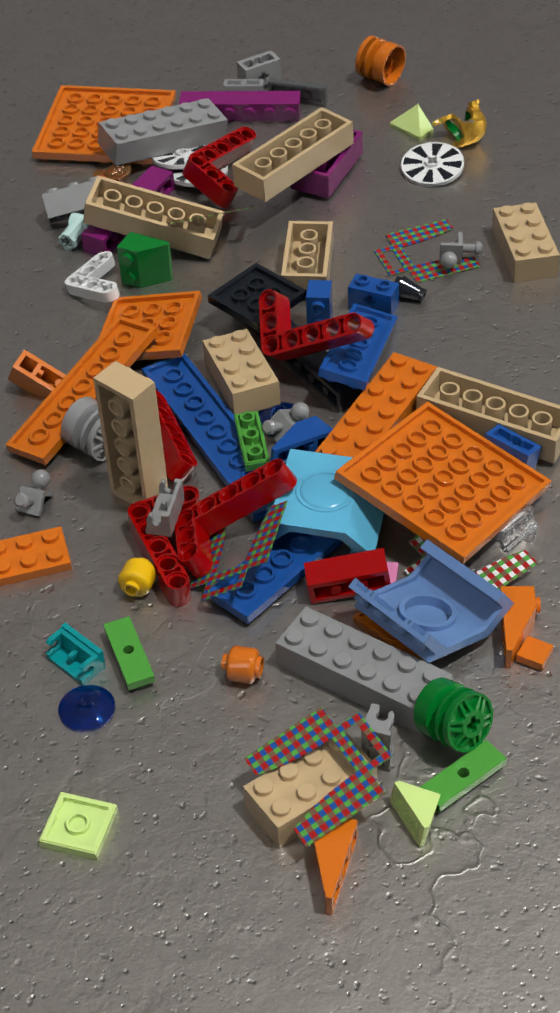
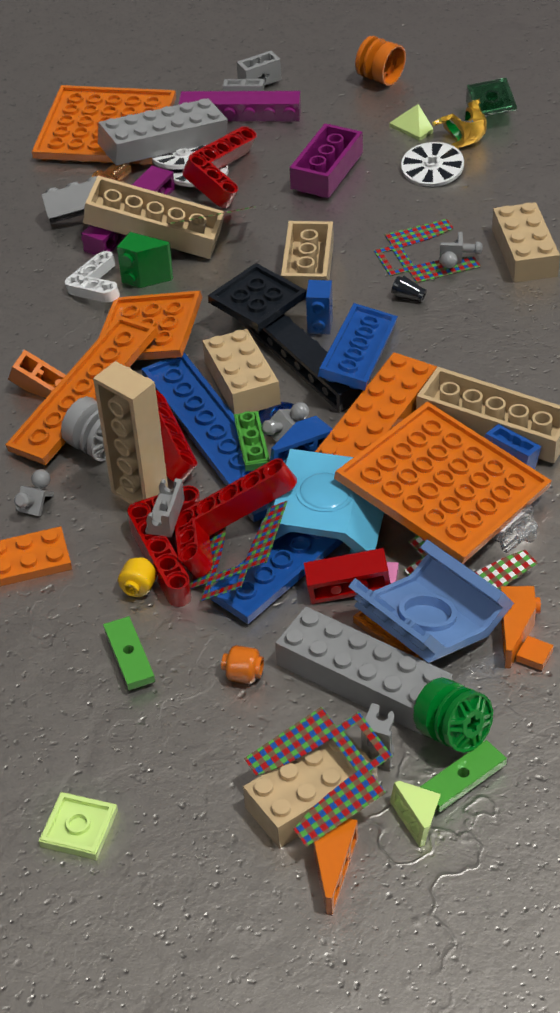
teal hinge [45,622,106,686] -> none
light aqua piece [58,212,89,251] -> none
clear blue dish [58,685,116,732] -> none
tan brick [232,107,354,202] -> none
red beam [259,289,374,361] -> none
dark grey tile [268,78,328,106] -> none
blue brick [348,274,399,315] -> none
none -> clear green slope [466,78,517,117]

